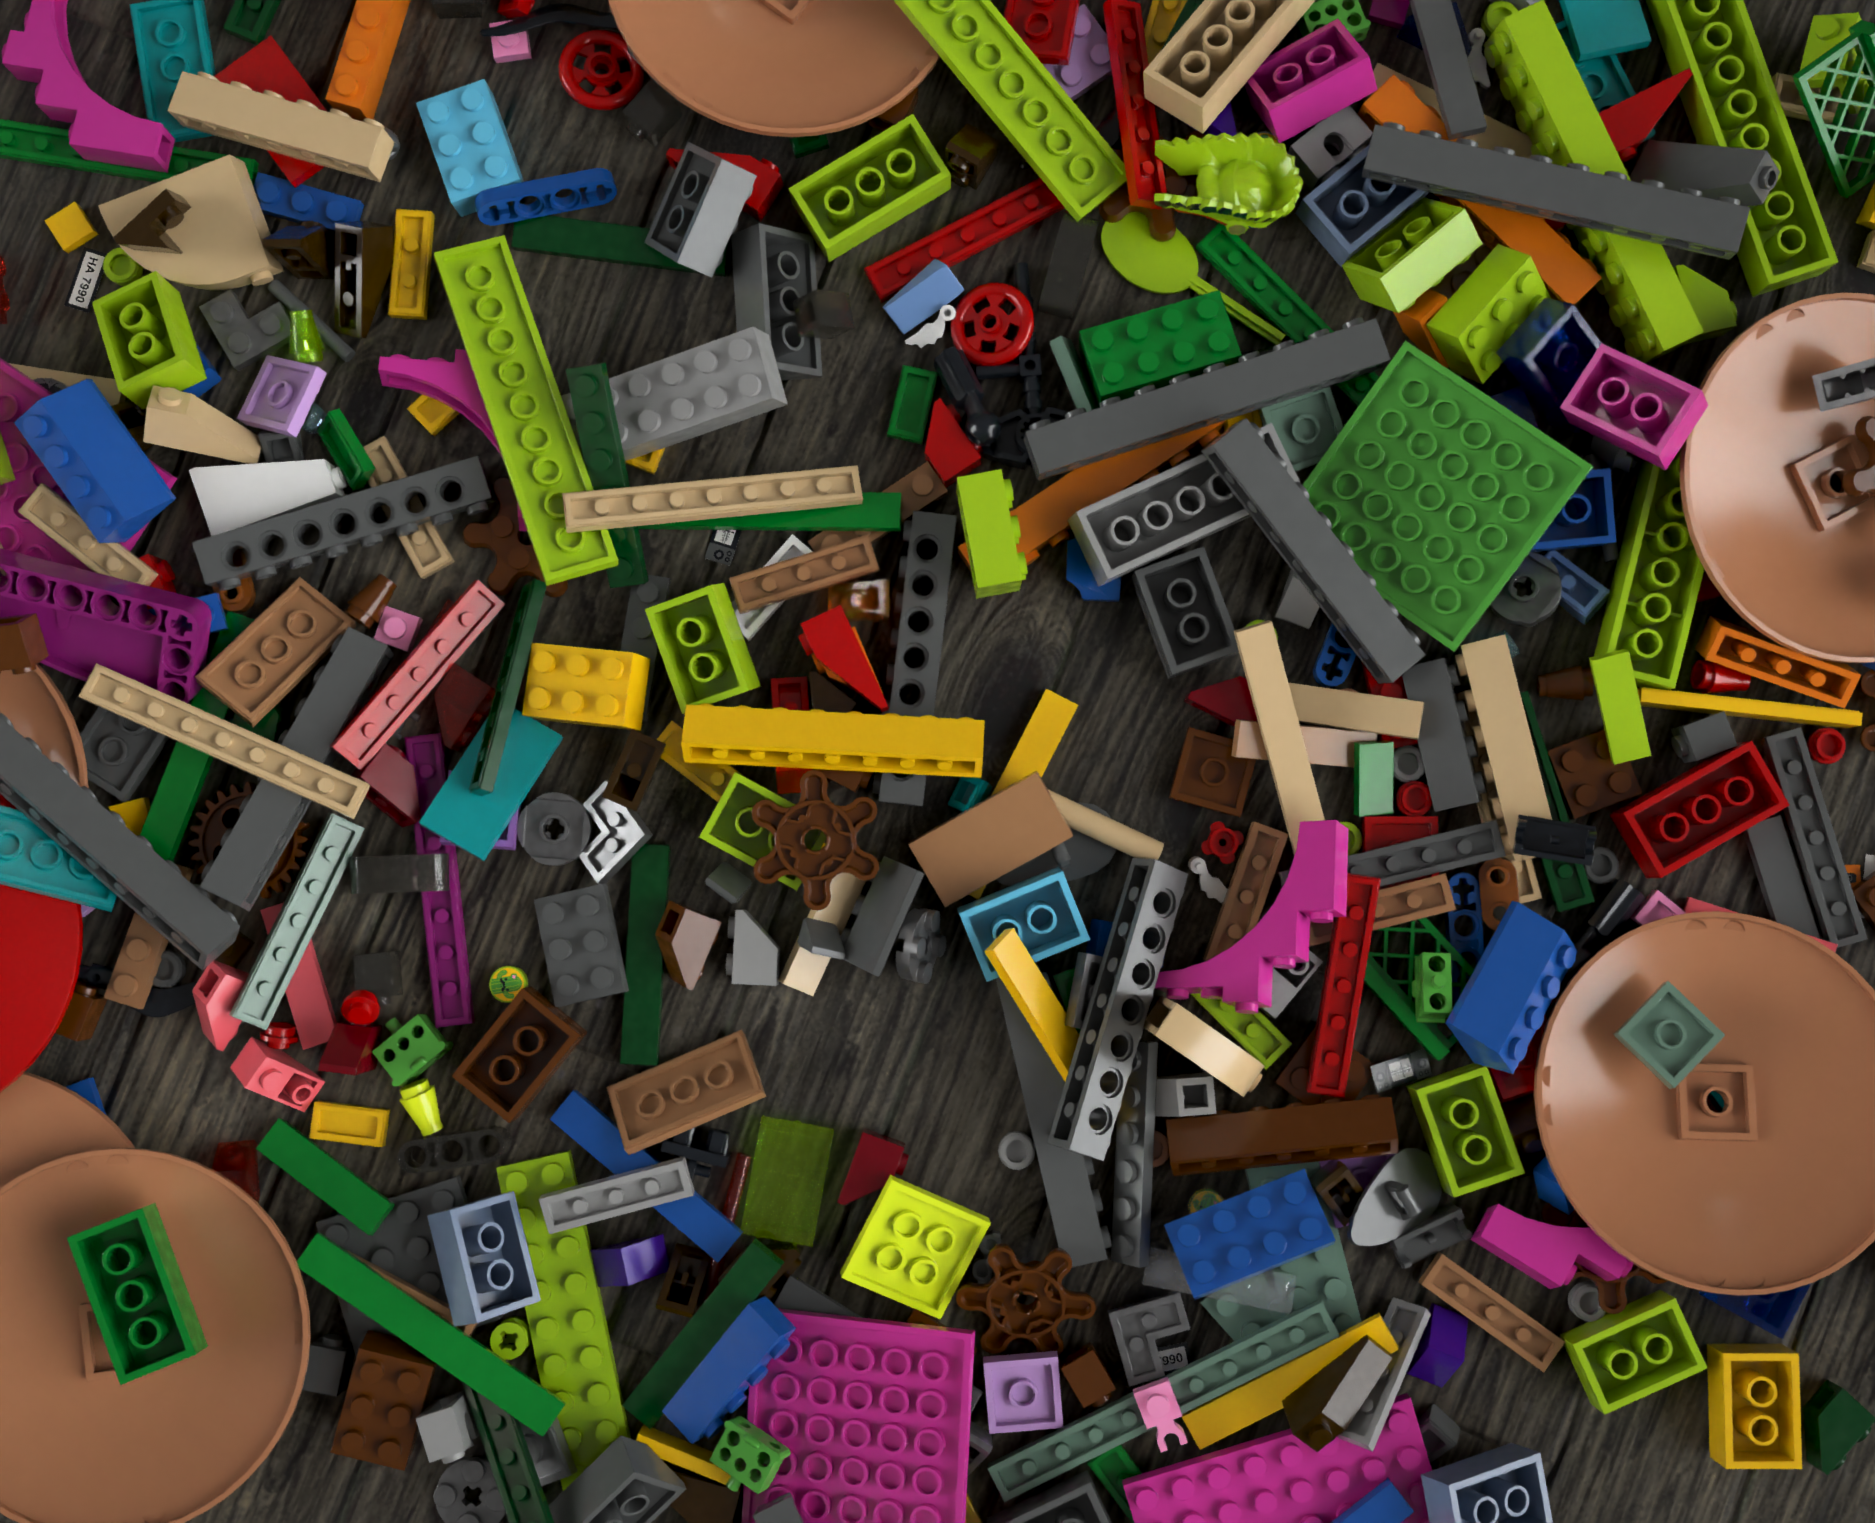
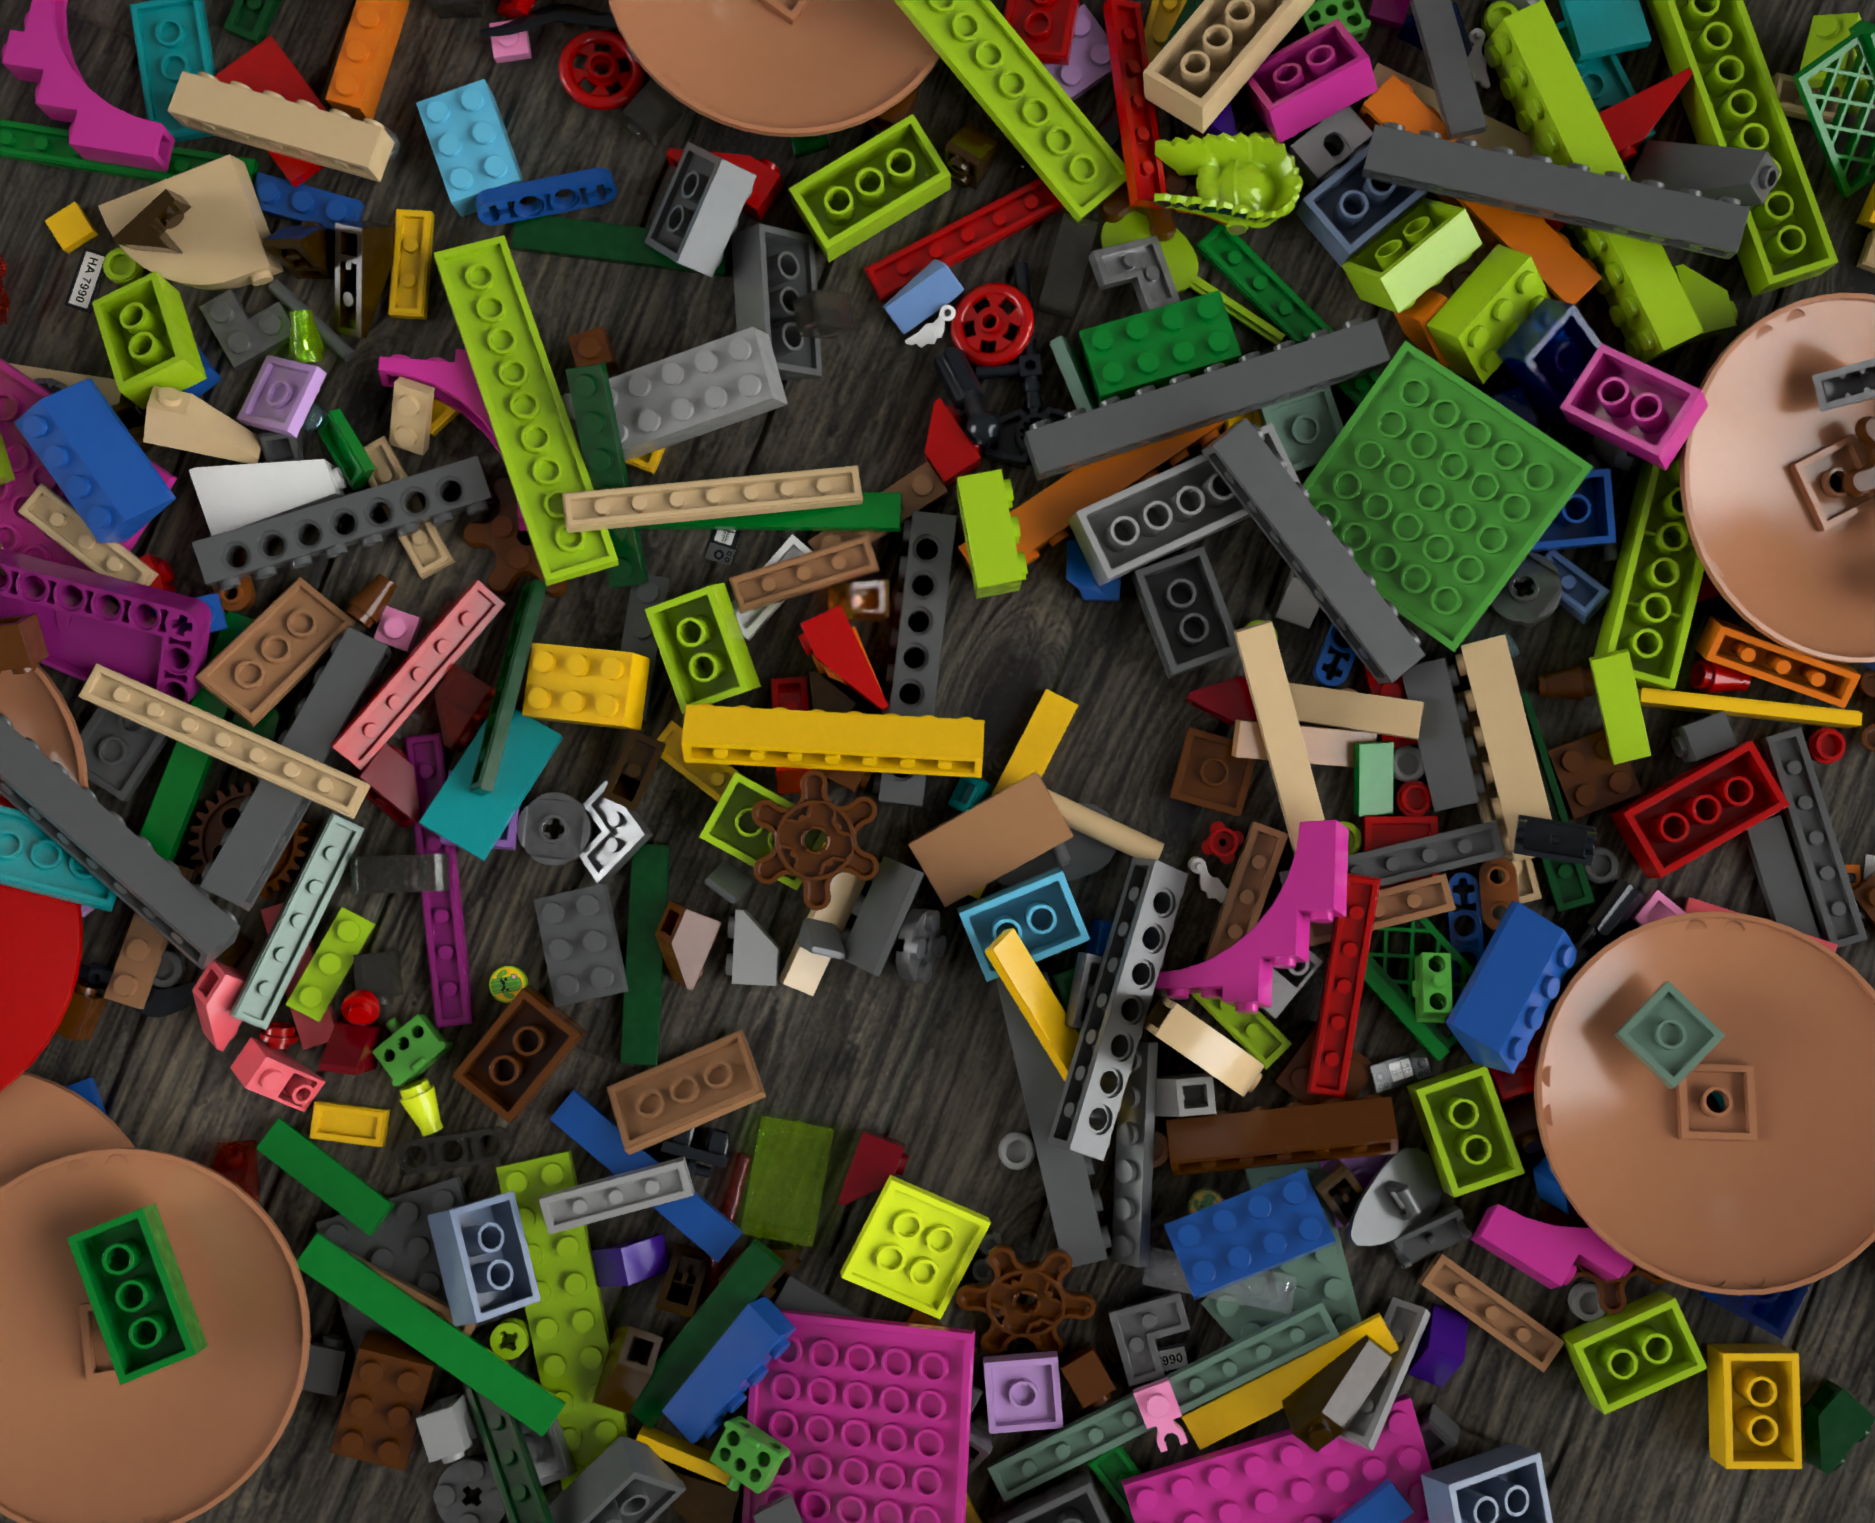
yellow tile [109,797,151,836] -> none
green tile [887,365,938,444] -> none
none -> lime plate [286,907,376,1022]
none -> tan plate [389,376,435,456]
none -> reddish brown brick [568,326,619,375]
none -> dark brown slope [592,1326,663,1414]
none -> flat silver plate [1088,235,1180,312]

